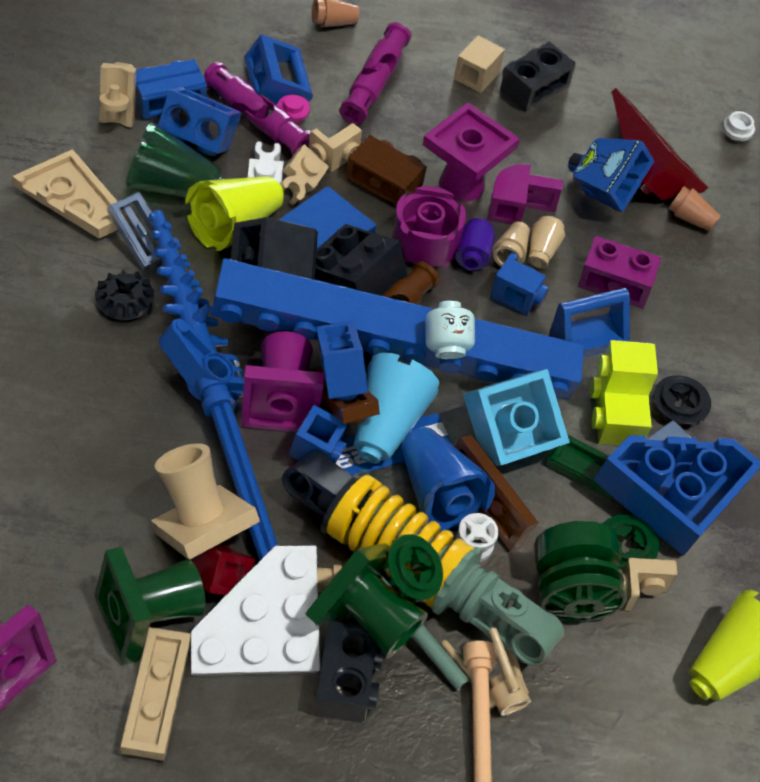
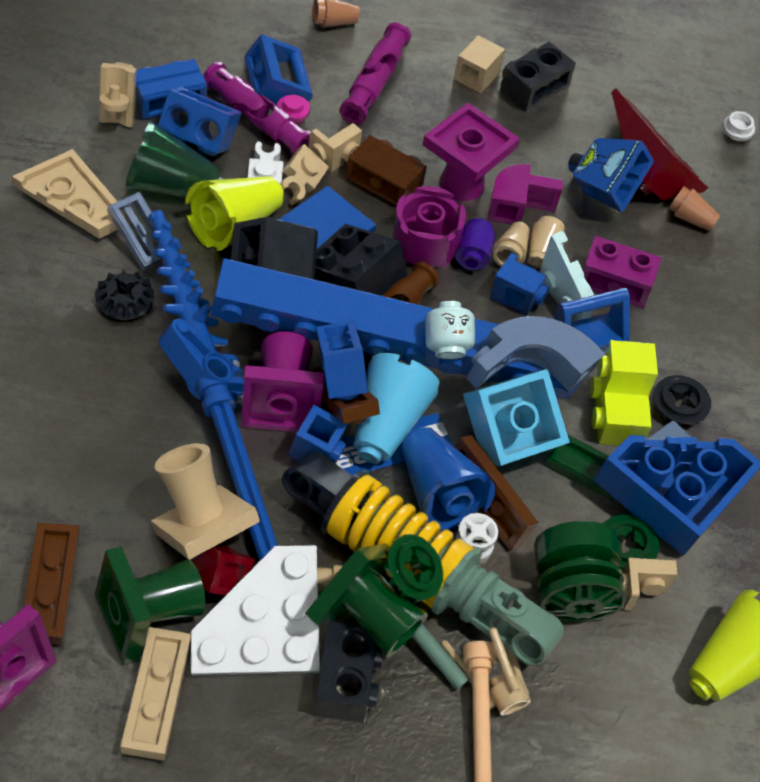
none -> reddish brown plate [23,523,80,645]
none -> sand blue arch [466,316,605,391]
none -> light aqua wing [540,231,594,322]

